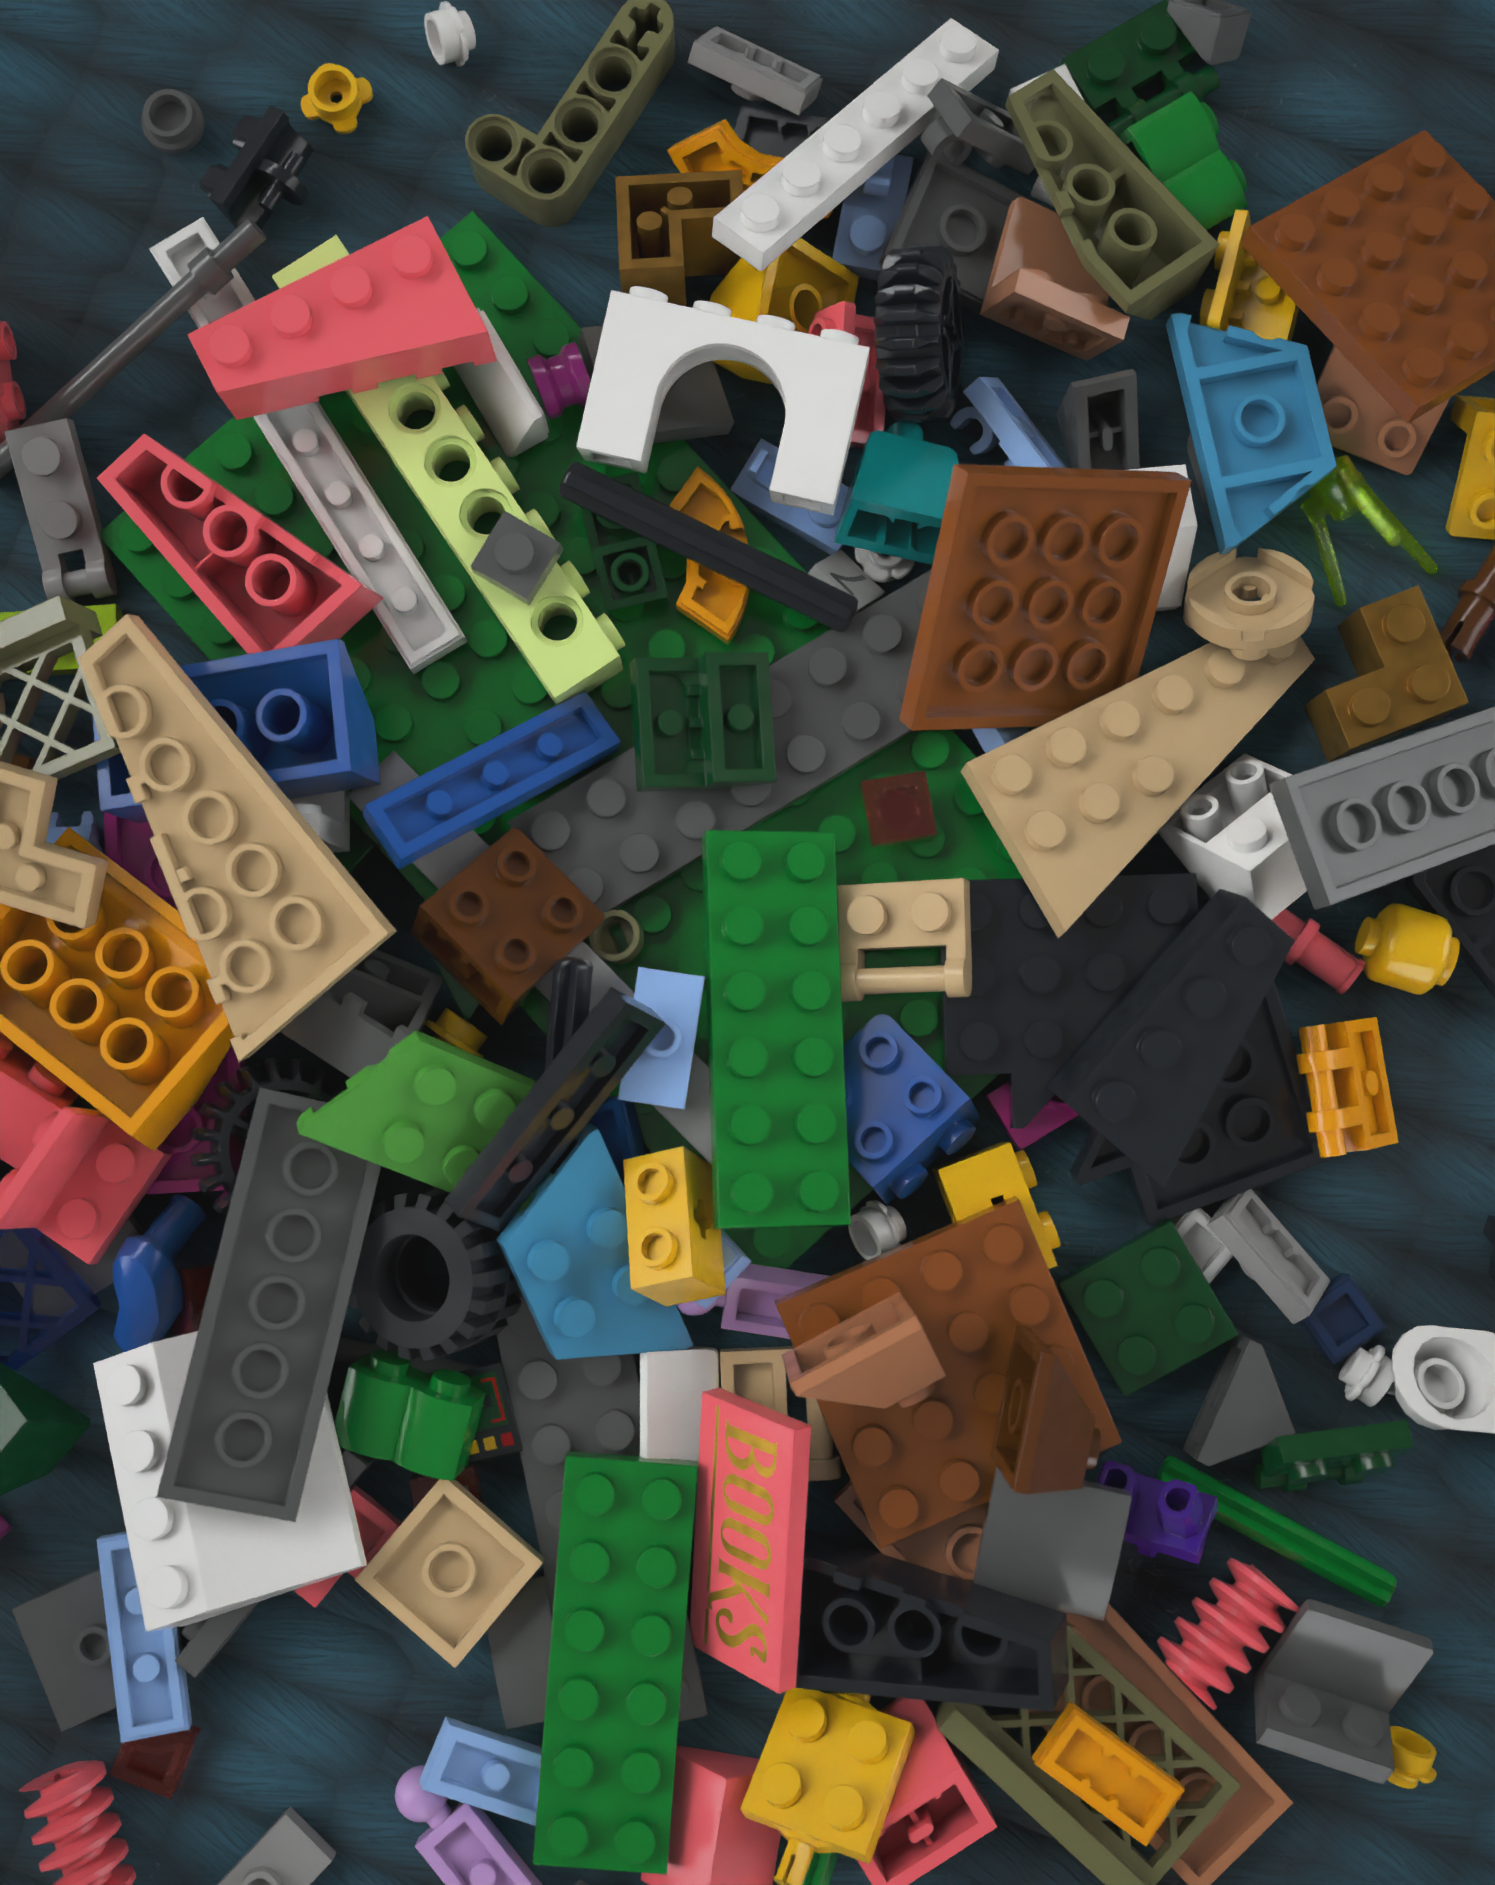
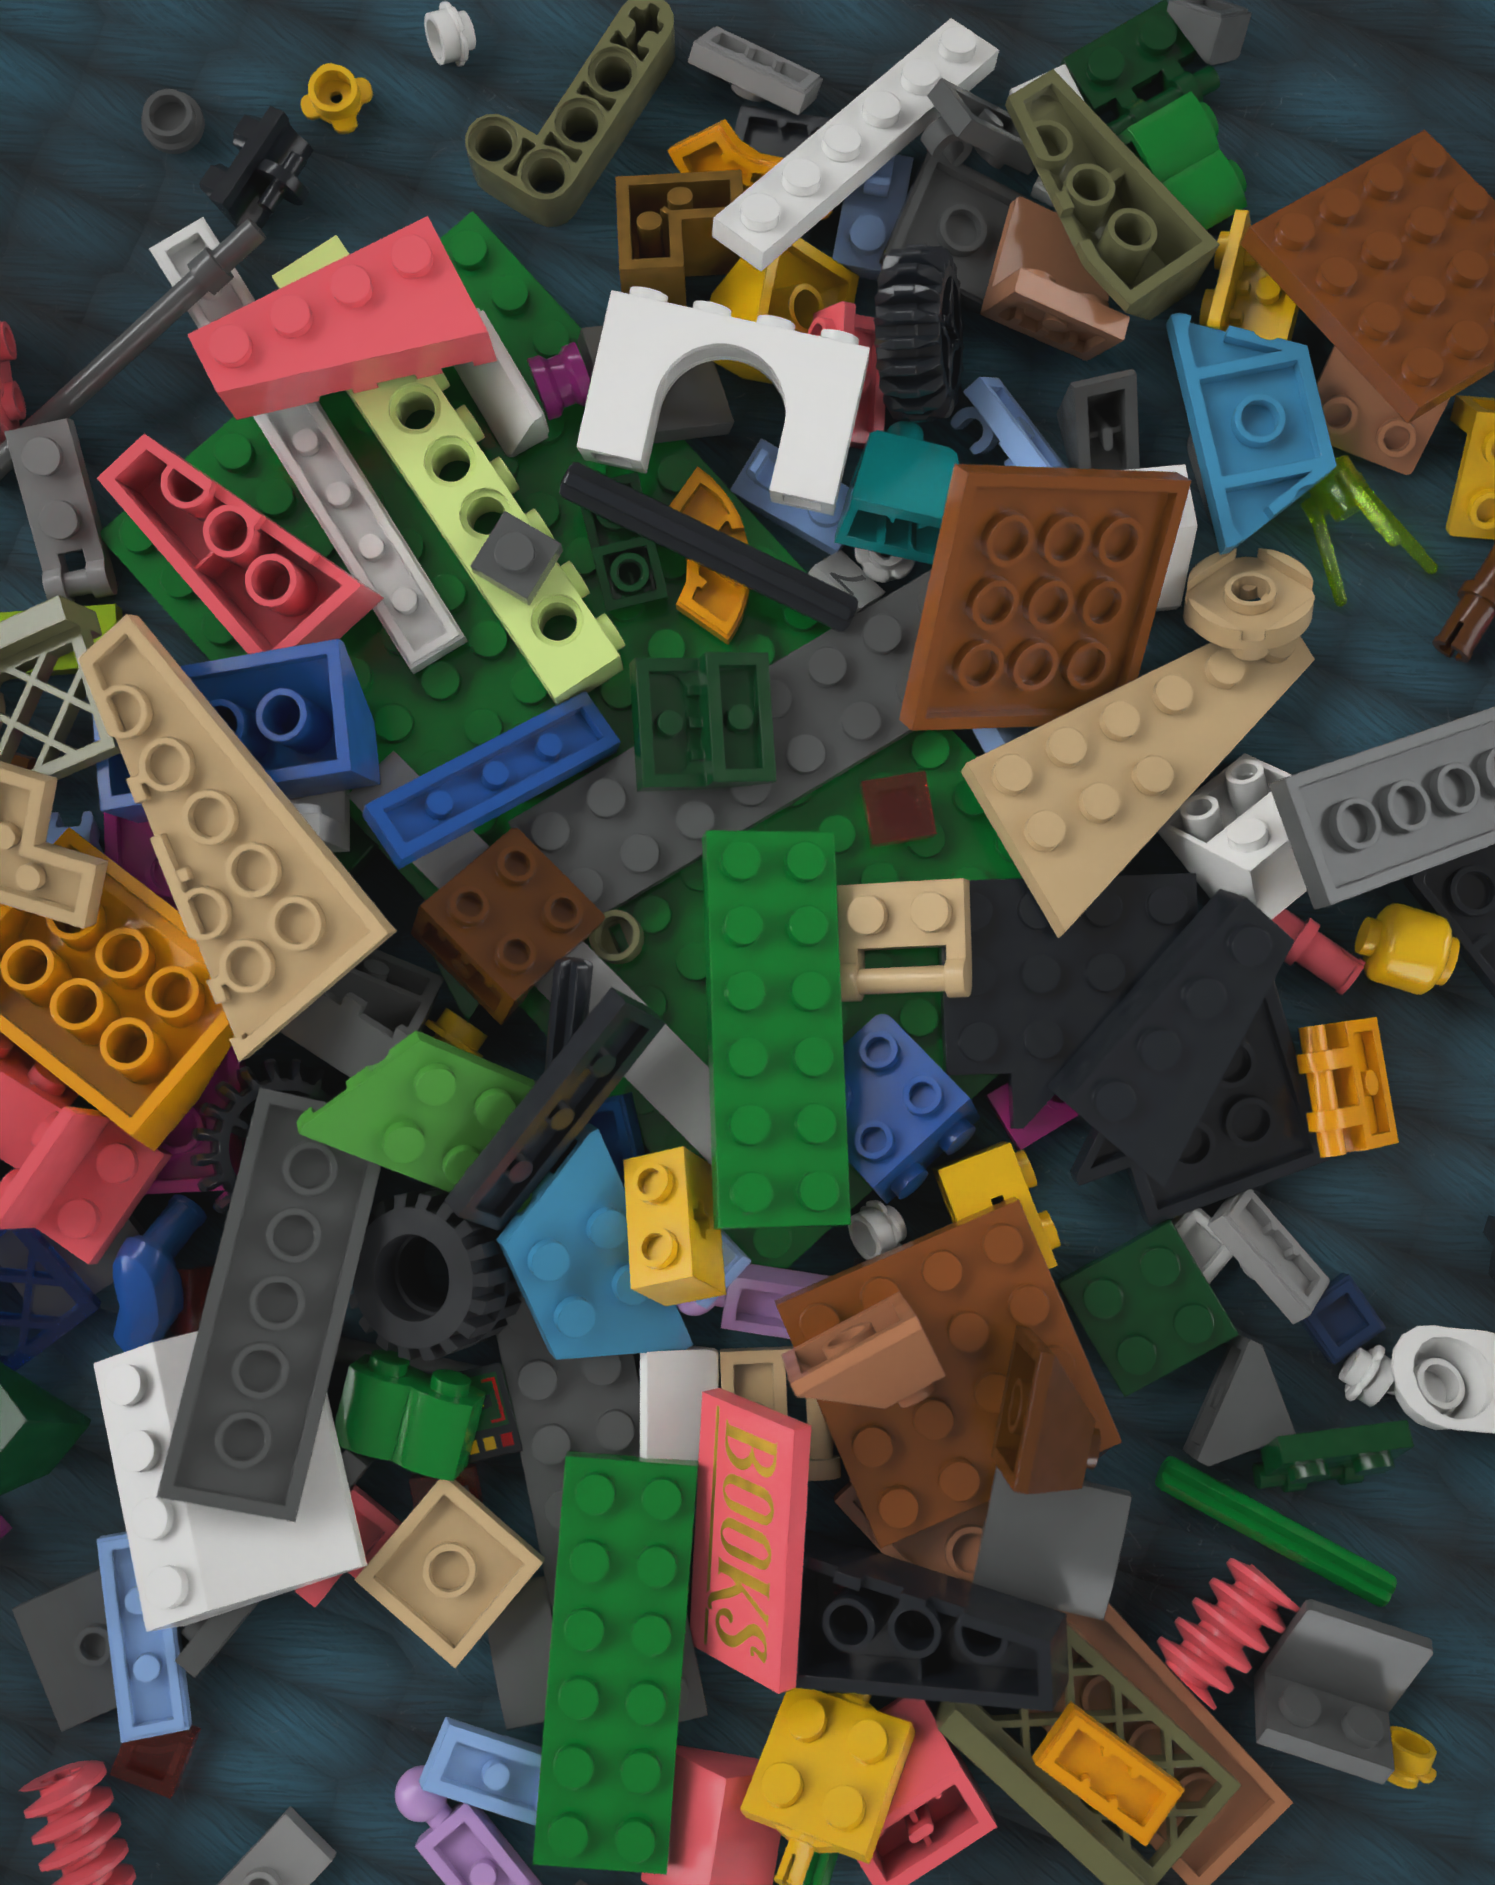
light blue plate [618,967,705,1109] -> none
dark purple hips [1096,1460,1218,1564] -> none
pearl gold brick [1304,585,1469,762] -> none

